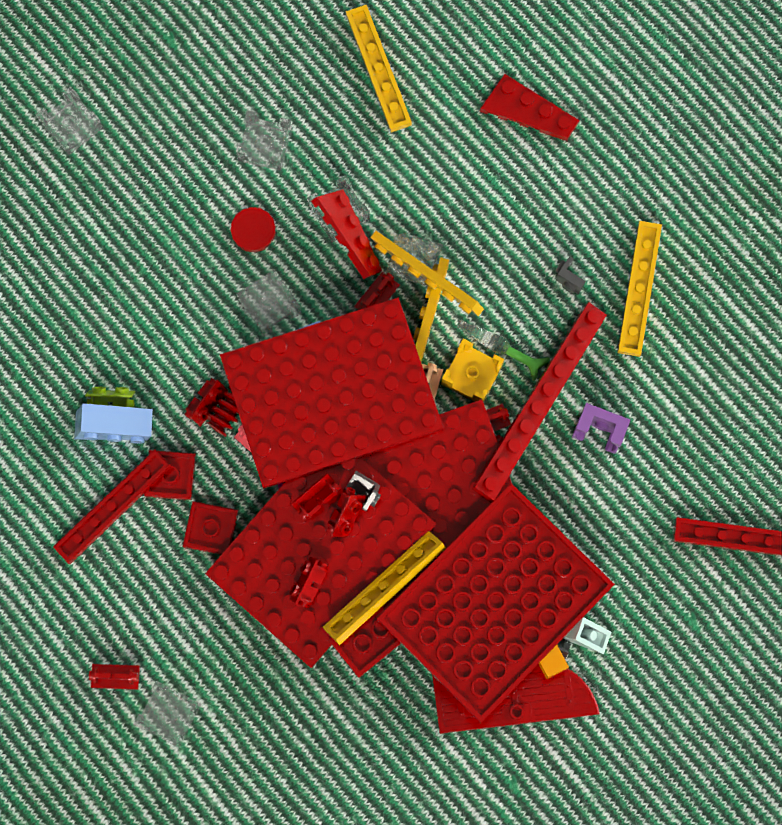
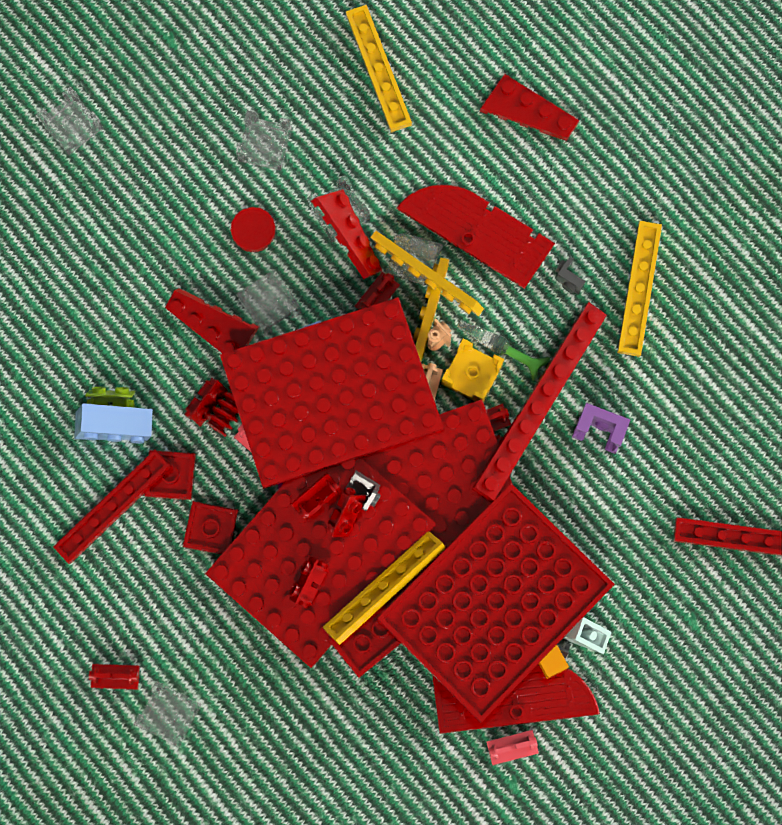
none -> red wing [165,288,259,354]
none -> red door [396,185,555,289]
none -> light nougat hinge [427,318,452,351]
none -> coral hinge [486,730,539,765]

